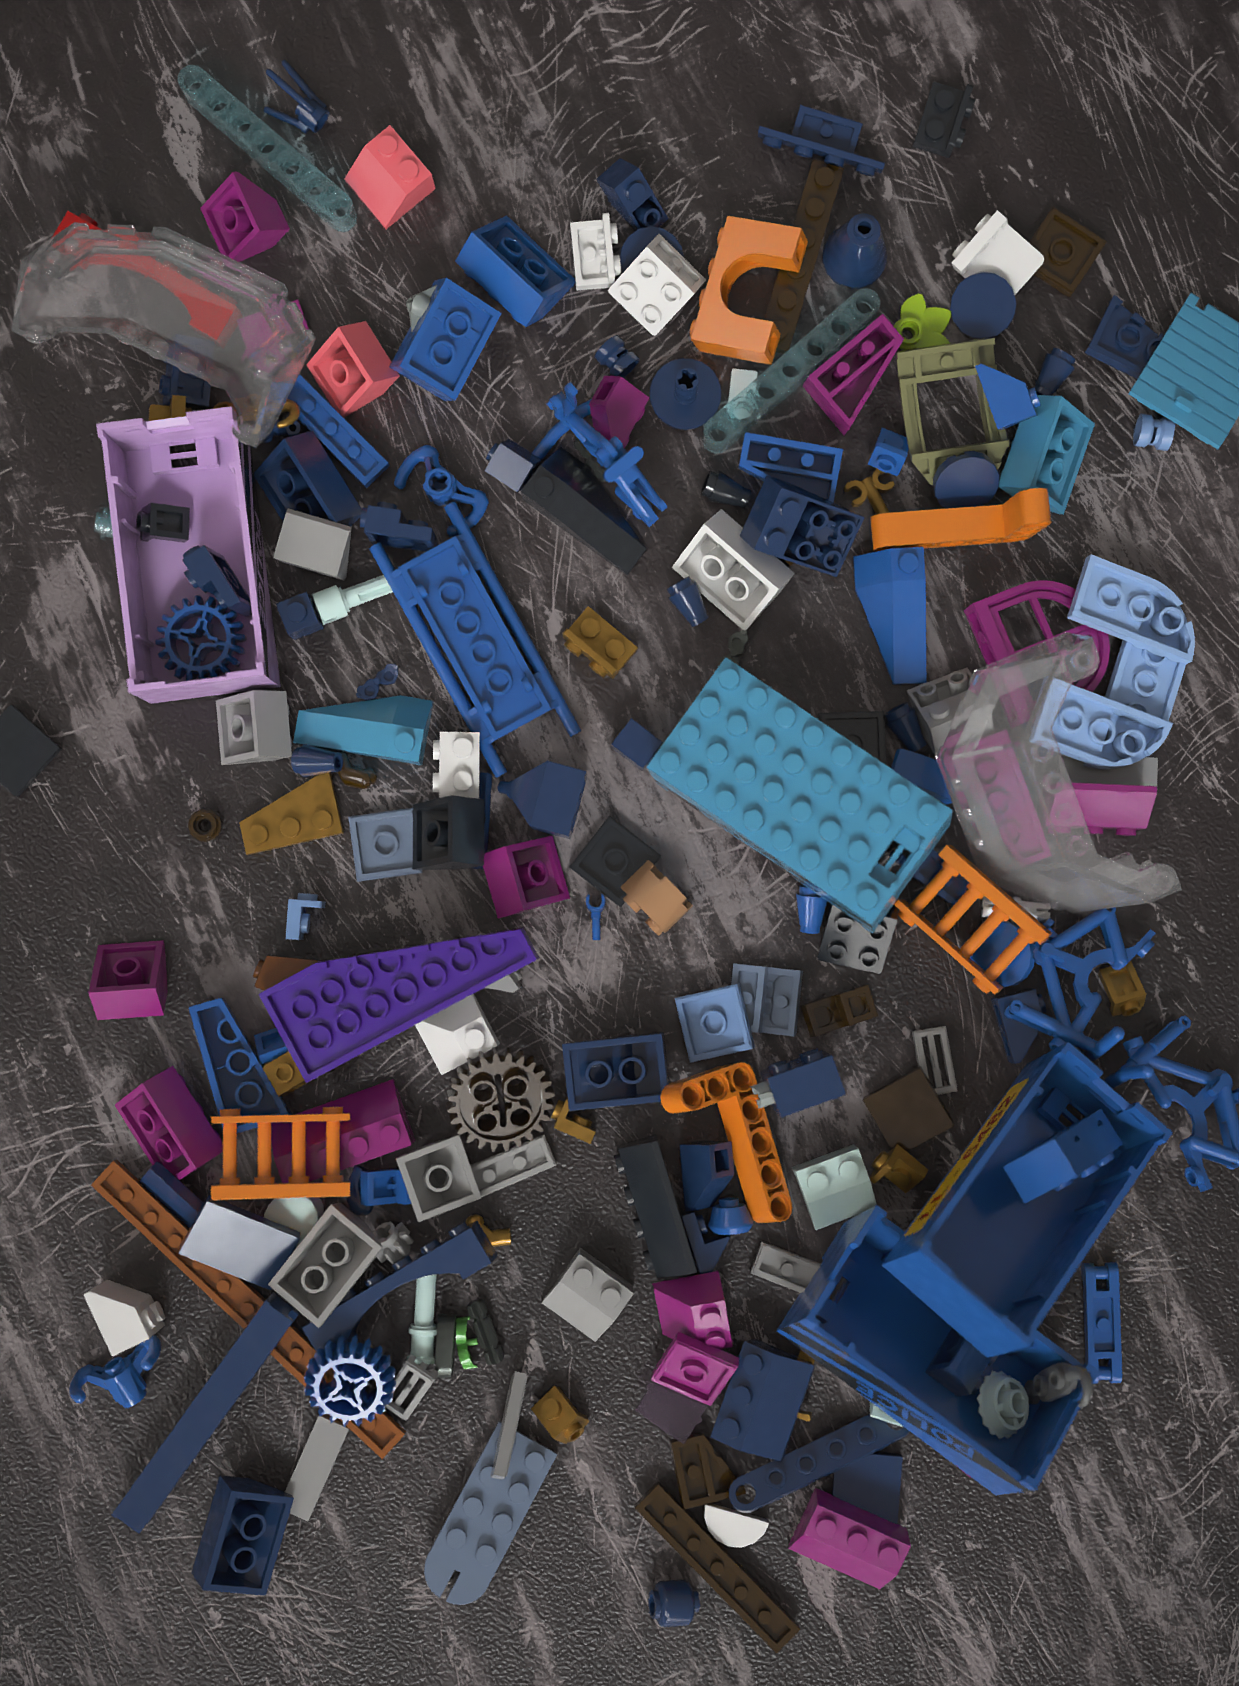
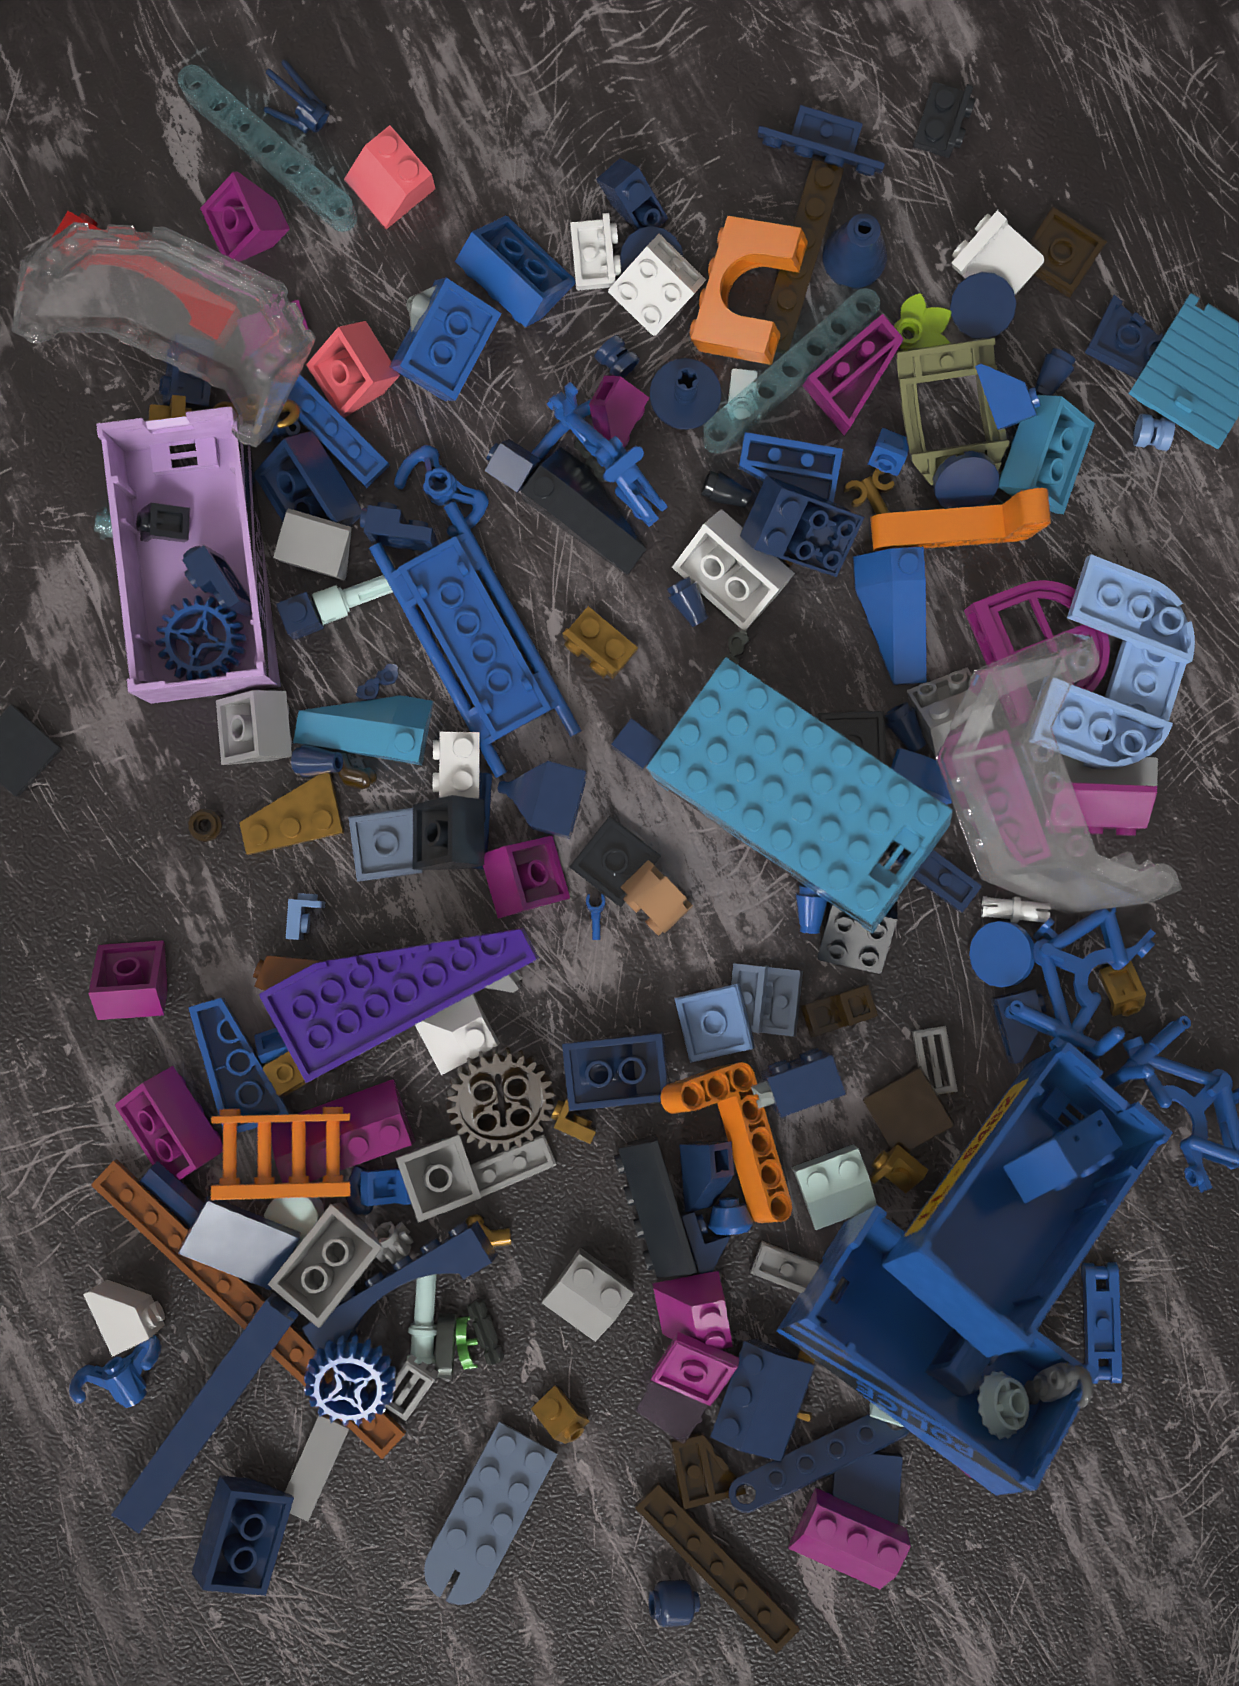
light grey tile [490,1372,528,1480] -> none
white tile [704,1503,769,1548] -> none
orange fence [894,845,1052,994] -> none

